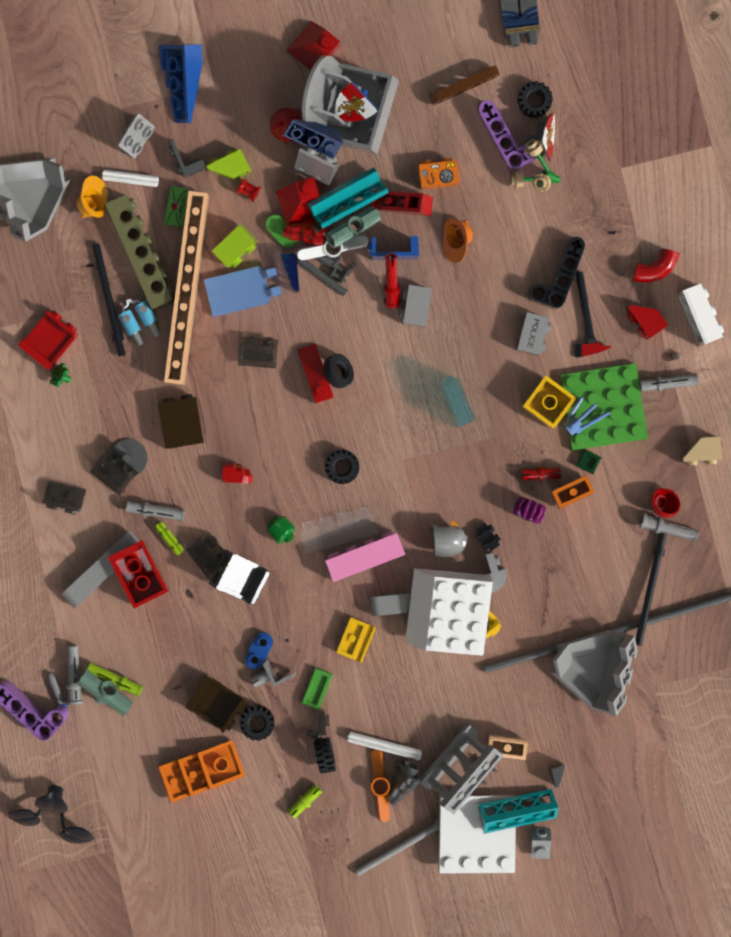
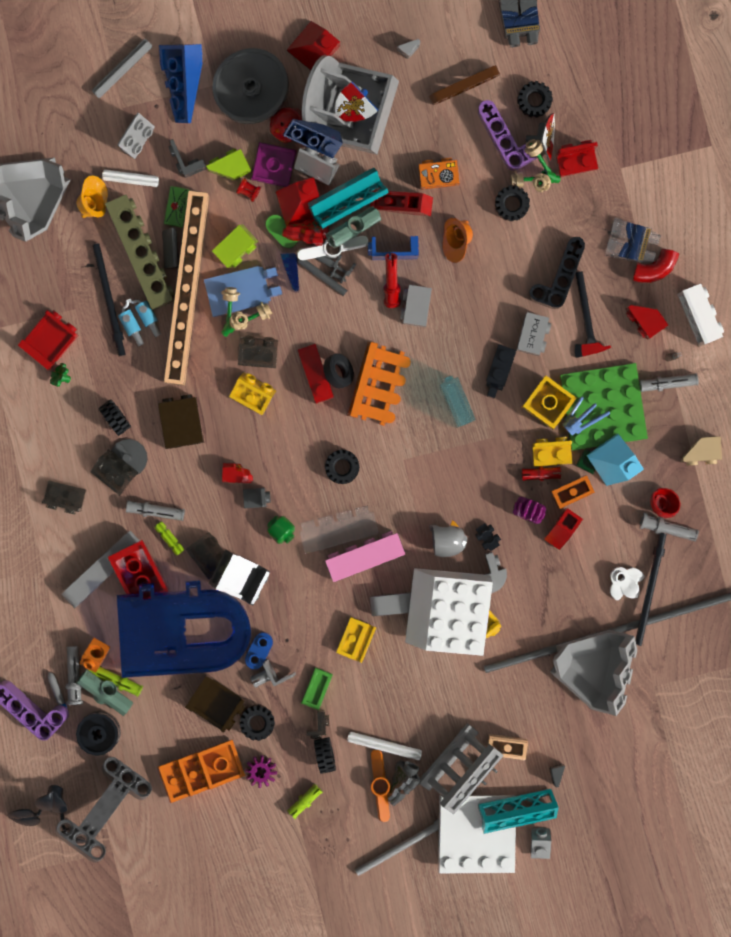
none -> flat silver beam [55,757,152,862]
none -> black wheel [76,711,121,756]
none -> orange brick [79,638,110,673]
none -> light grey axle [92,39,152,98]
none -> black tyre [98,399,131,436]
none -> clear blue door [117,580,251,678]
none -> dark grey slope [162,228,179,269]
none -> dark grey dish [212,48,289,124]
none -> tan plant [221,287,272,337]
none -> yellow bracket [229,372,276,415]
none -> dark grey bracket [243,488,271,509]
none -> magenta gear [245,755,277,788]
none -> magenta tile [251,142,297,187]
none -> orange fence [347,342,411,426]
none -> light grey slope [397,39,421,59]
none -> black hinge [486,344,517,399]
none -> black tyre [495,185,530,222]
none -> yellow bracket [532,437,572,467]
none -> red slope [544,508,583,550]
none -> red bracket [556,140,598,177]
none -> medium azure slope [586,433,644,486]
none -> hips [604,217,661,263]
none -> white plate [610,567,645,600]

